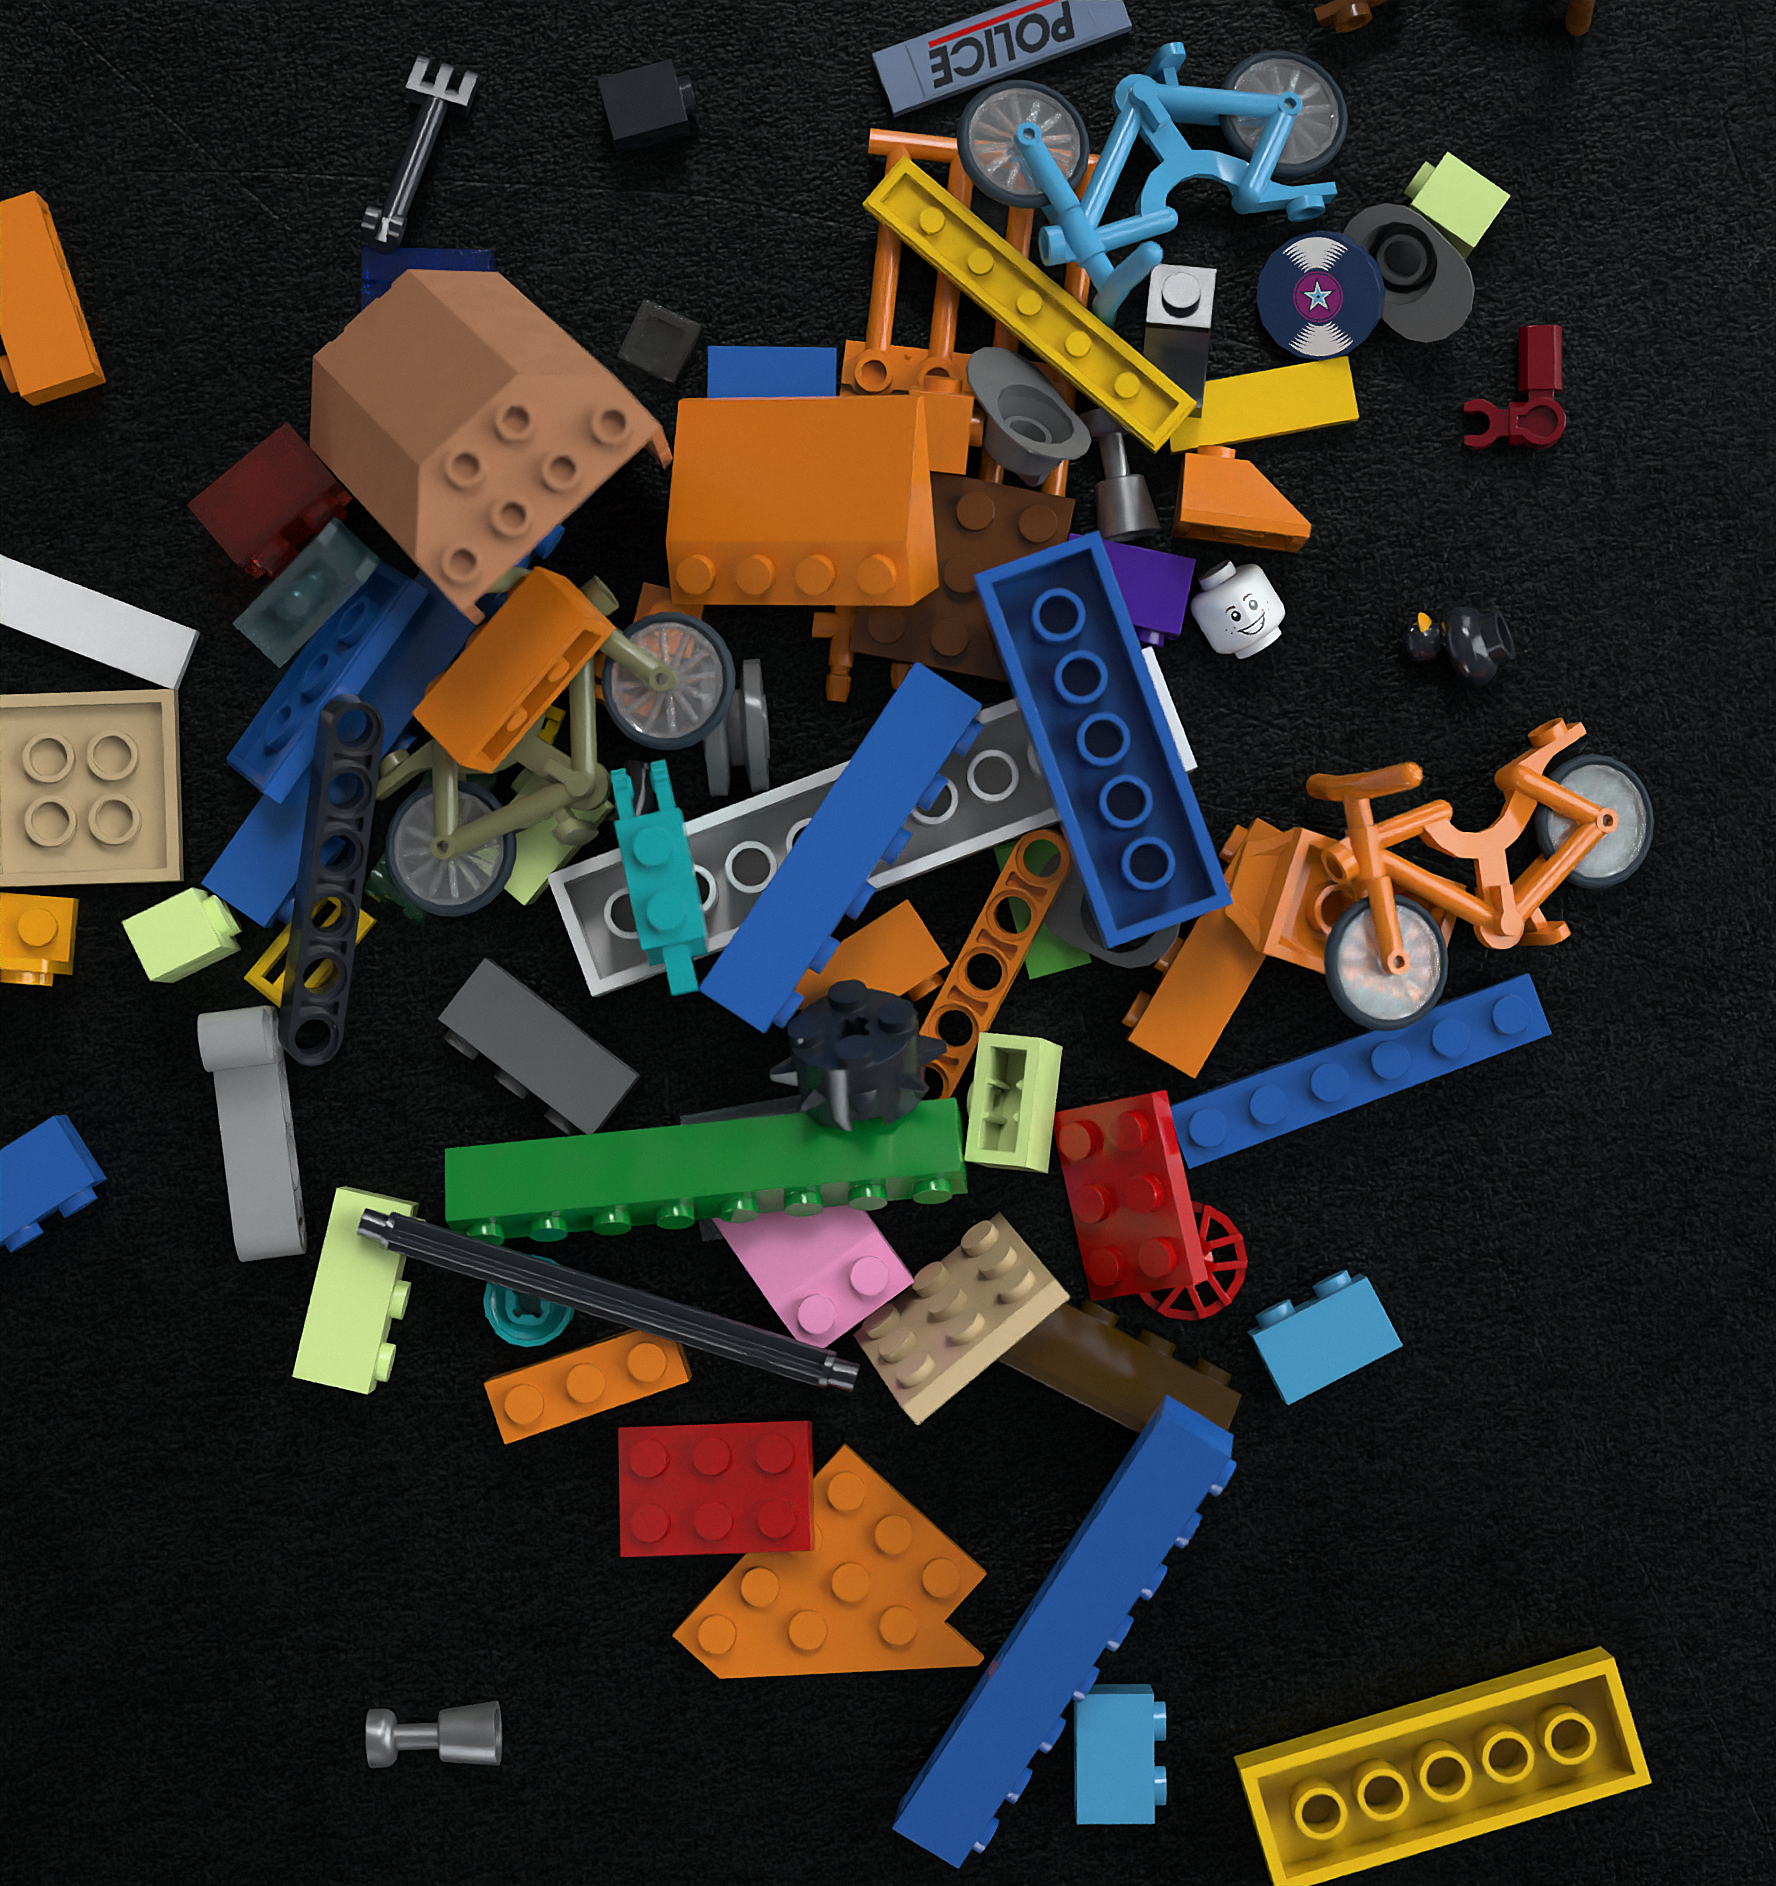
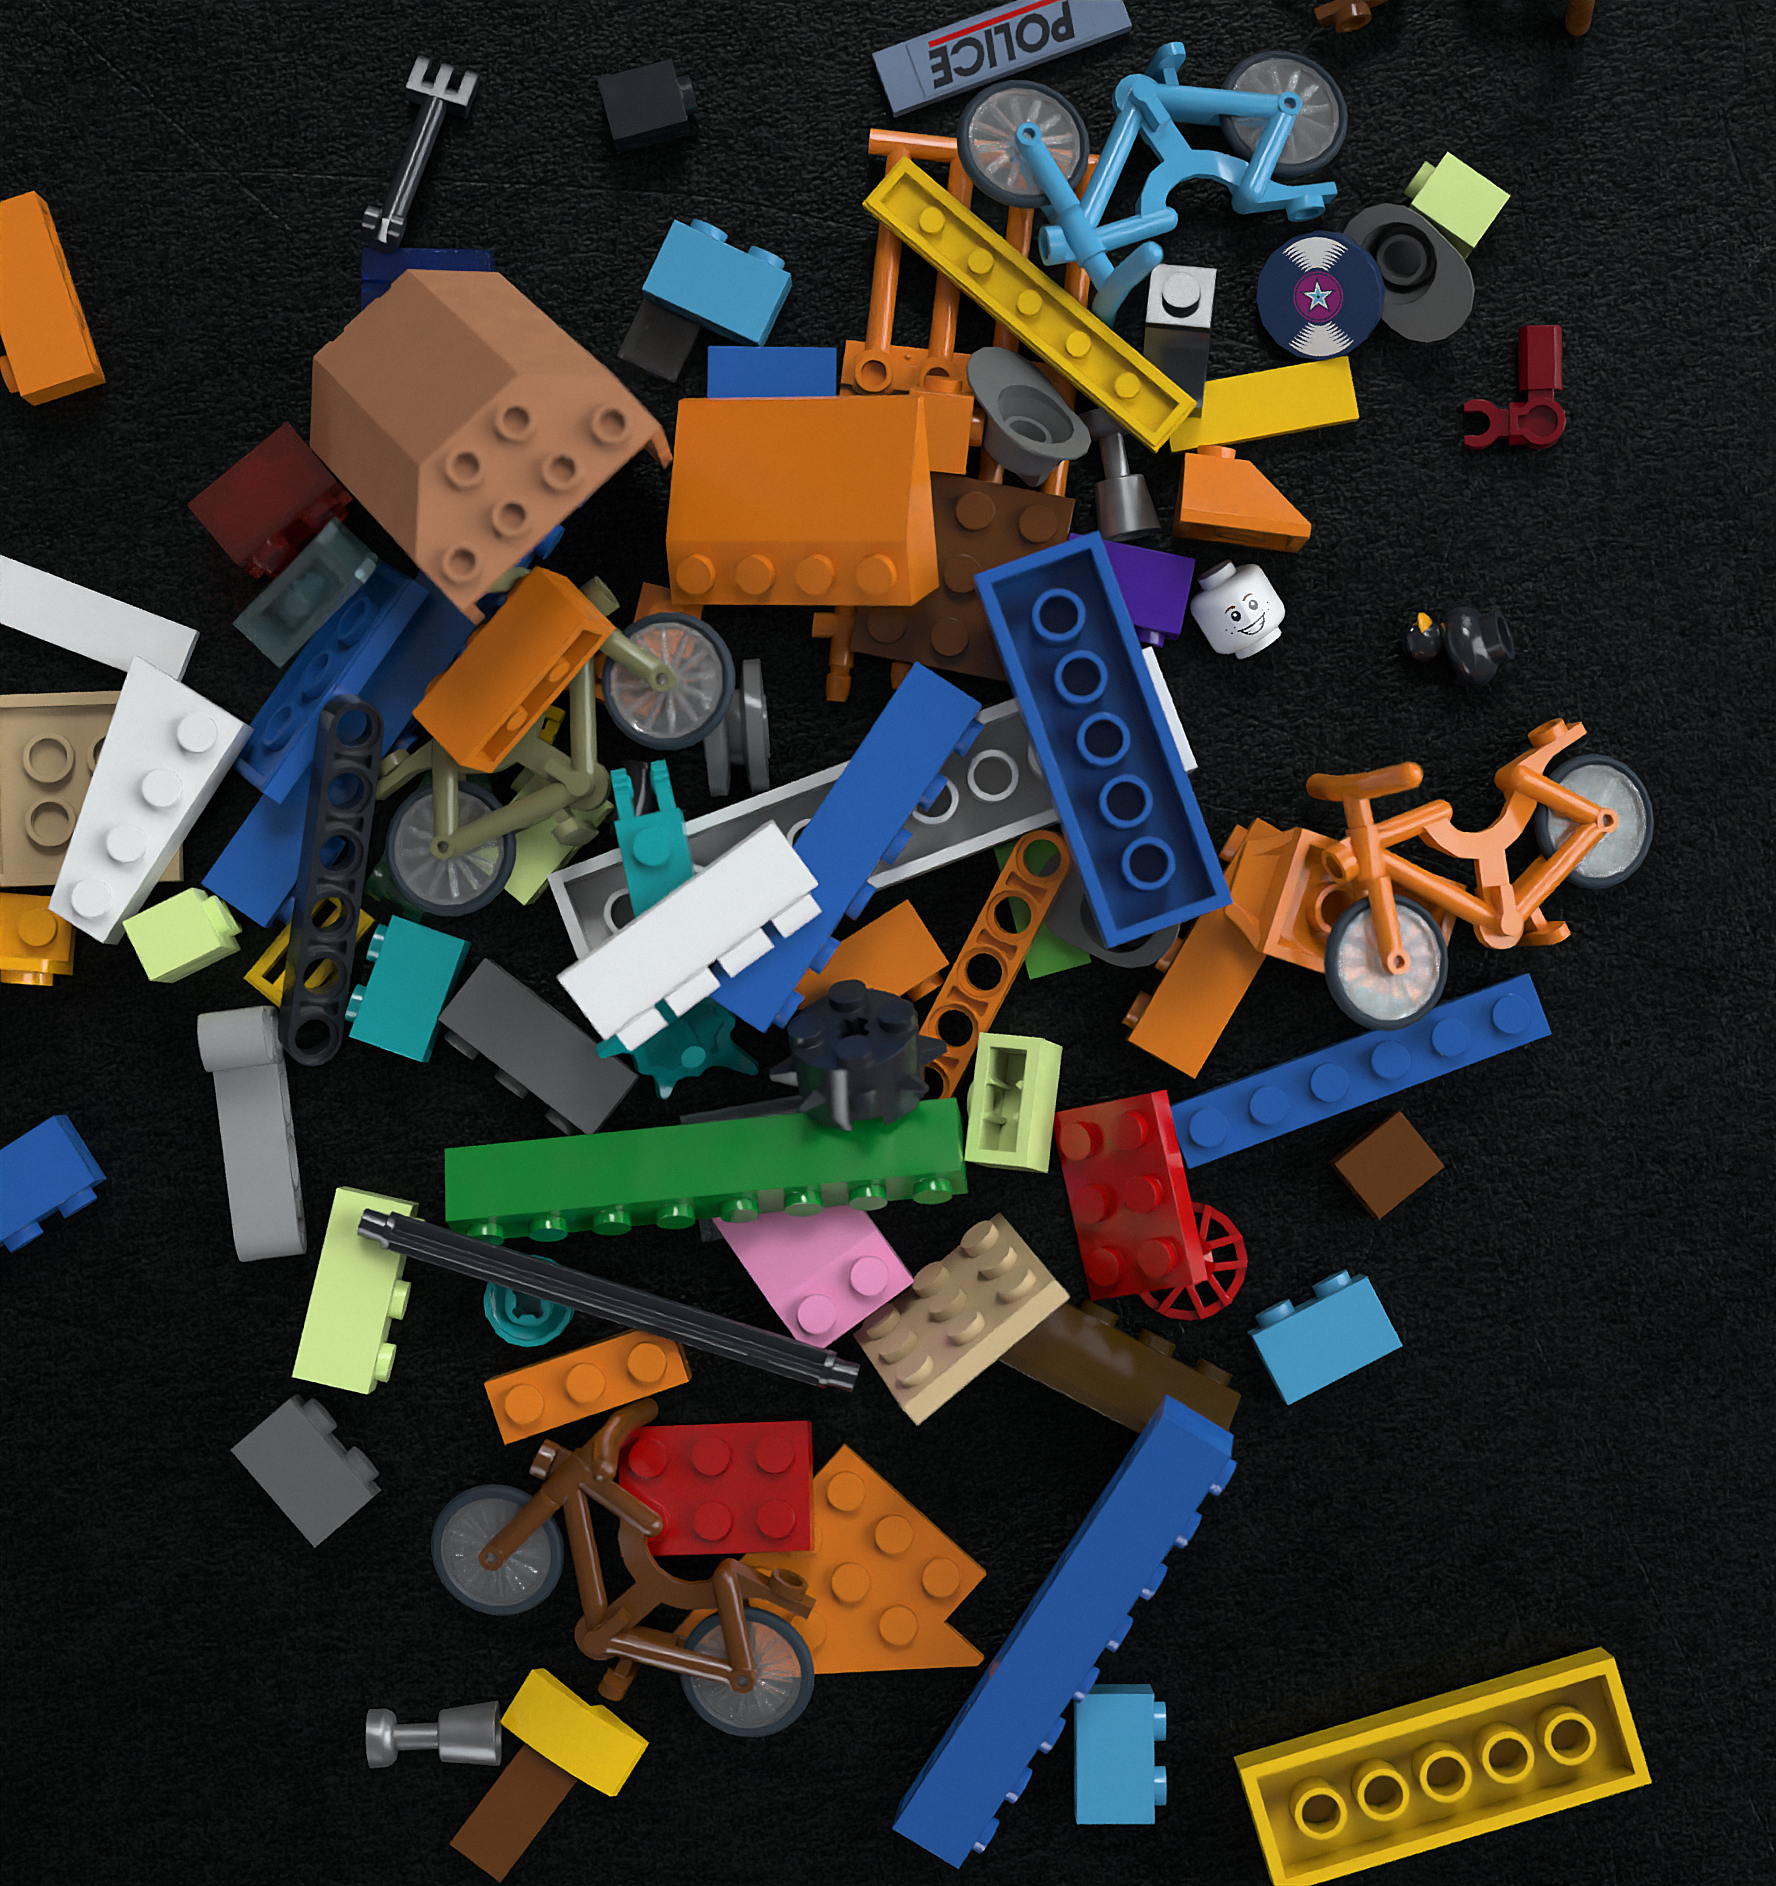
none -> white wedge [48,654,255,945]
none -> dark grey brick [231,1394,381,1548]
none -> teal brick [345,915,471,1062]
none -> piece [431,1397,817,1737]
none -> reddish brown tile [449,1743,578,1882]
none -> yellow slope [500,1668,649,1797]
none -> white windscreen [557,820,822,1052]
none -> teal piece [595,996,759,1100]
none -> dark azure brick [642,219,792,347]
none -> reddish brown piece [1327,1110,1445,1219]

